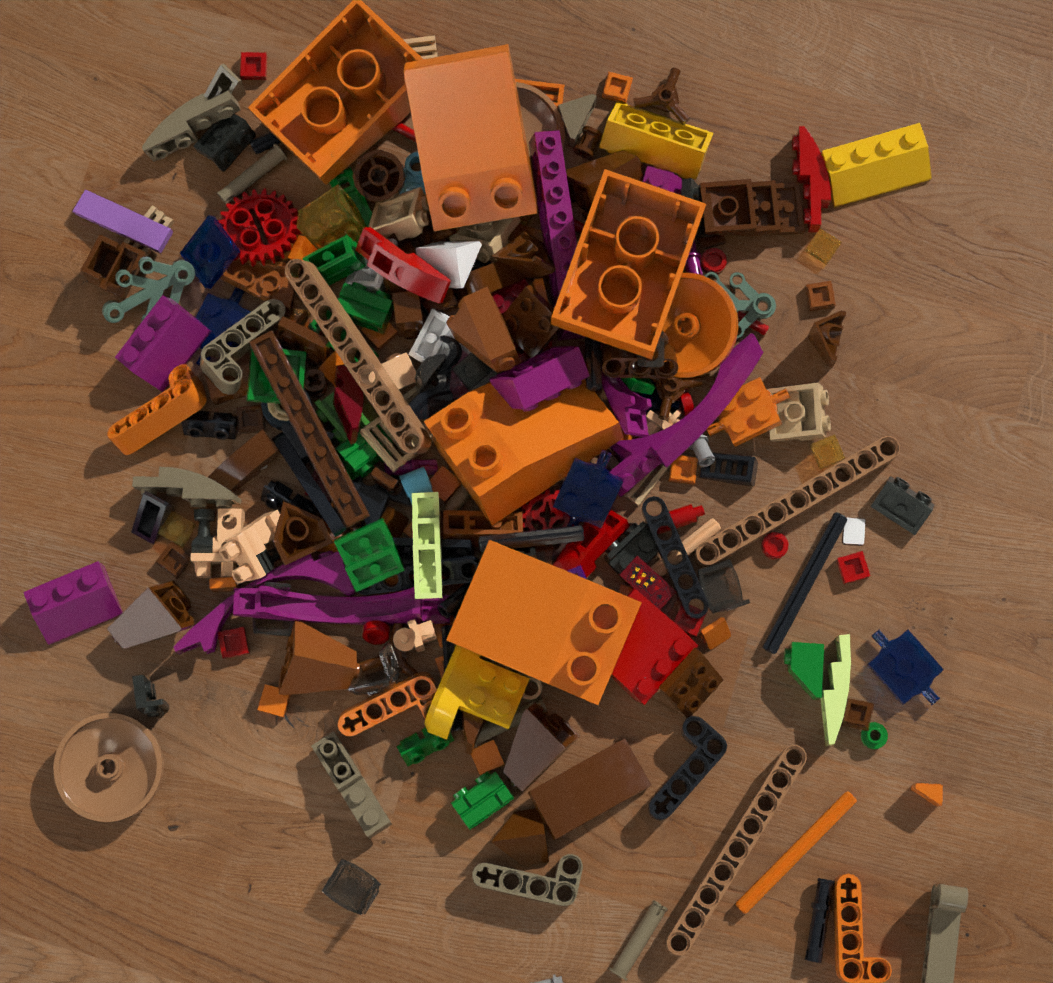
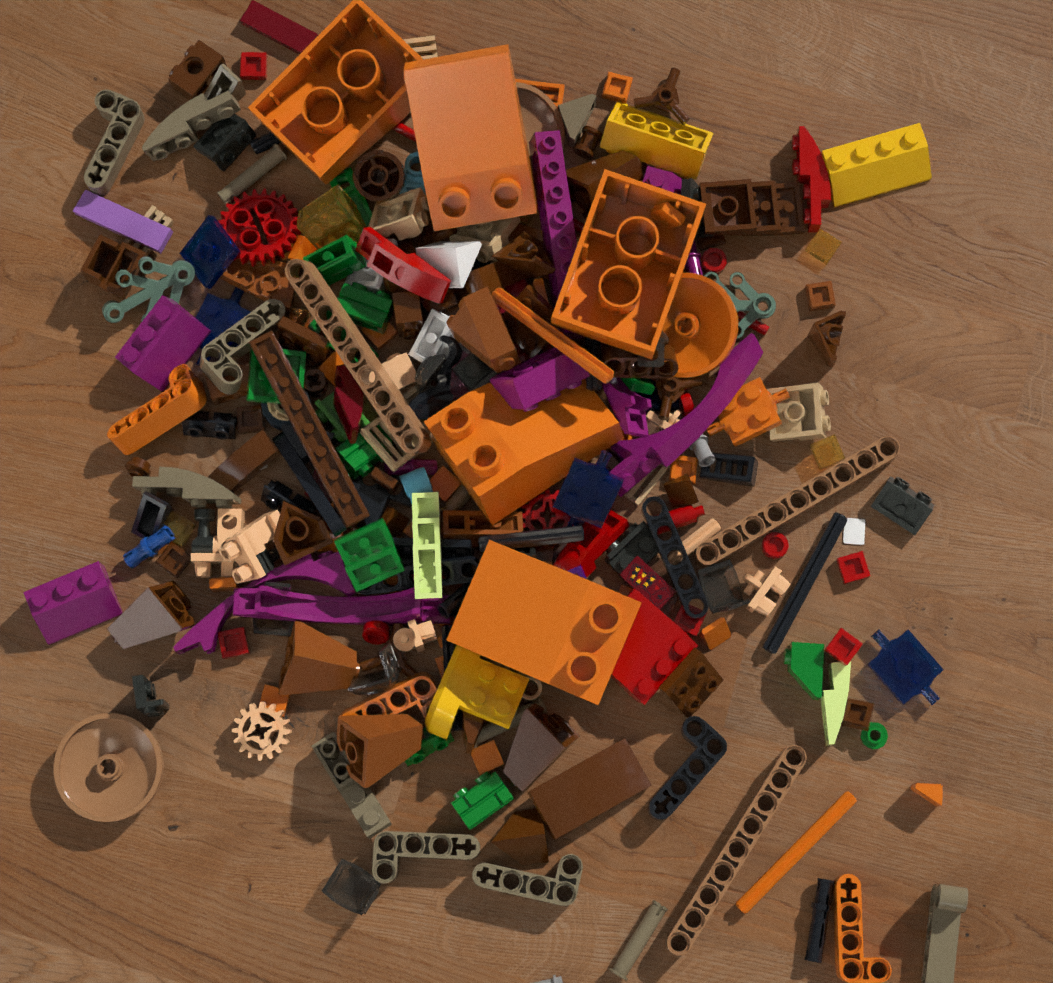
none -> dark tan beam [84,89,145,196]
none -> blue pin [123,525,175,569]
none -> reddish brown plate [125,457,151,477]
none -> reddish brown brick [168,40,227,100]
none -> light nougat gear [232,701,292,761]
none -> dark red tile [240,0,318,55]
none -> dark orange slope [337,714,423,788]
none -> dark tan beam [372,831,481,884]
none -> orange axle [492,287,614,384]
none -> orange tile [650,202,686,229]
none -> reddish brown slope [663,474,699,508]
none -> light nougat hips [743,566,790,617]
none -> red tile [824,628,863,666]

